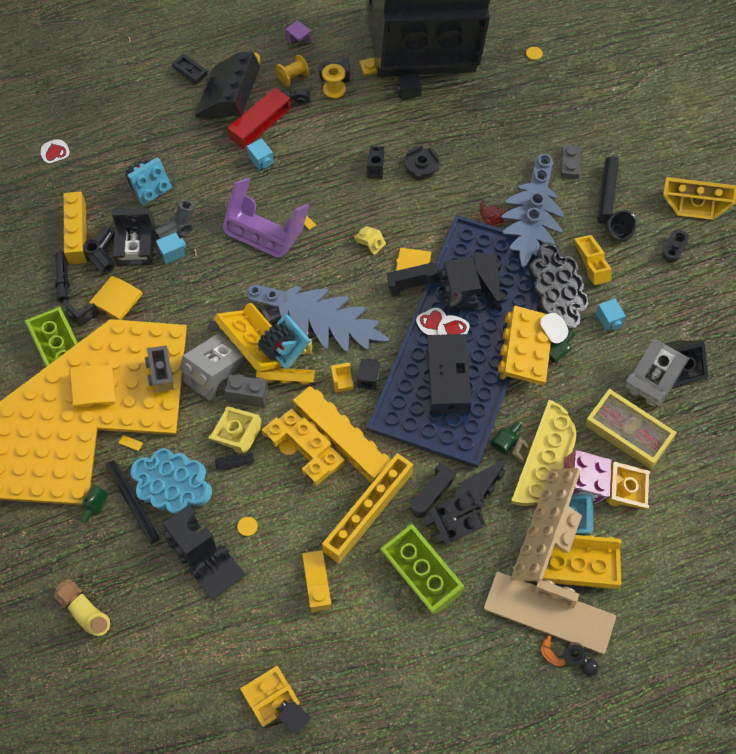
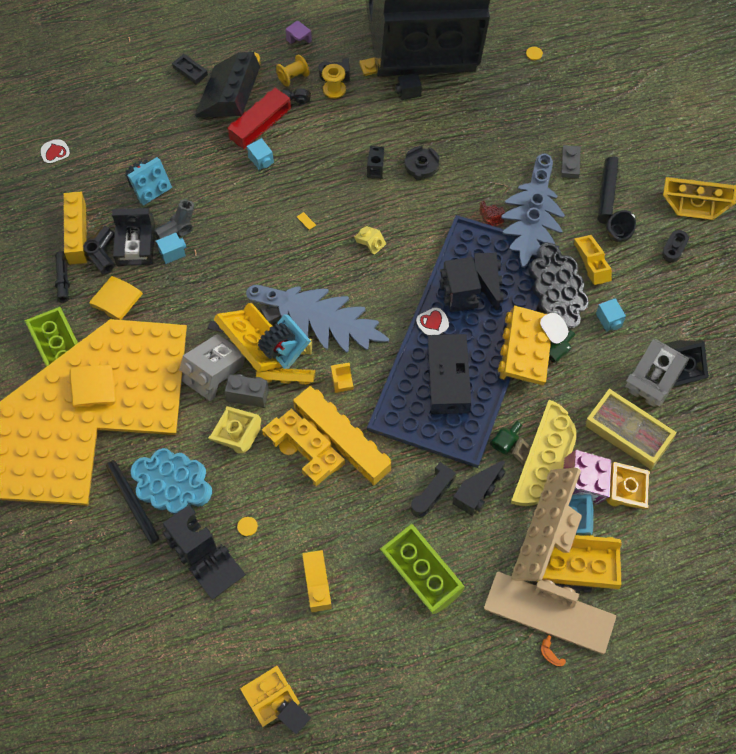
piece [53,579,110,636] -> none
black bracket [63,300,99,327] -> none
dark green piece [80,484,109,524] -> none
yellow piece [118,435,143,451] -> none
dark grey brick [145,345,174,393] -> none
black axle [215,452,254,470] -> none
medium lavender windscreen [223,178,310,257] -> none
yellow brick [322,453,413,564] -> none
black brick [357,358,380,390] -> none
black leg [387,263,441,297] -> none
yellow piece [396,248,431,271] -> none
black hips [423,490,487,545] -> none
sticker [438,315,470,335] -> none
black plate [564,642,599,676] -> none

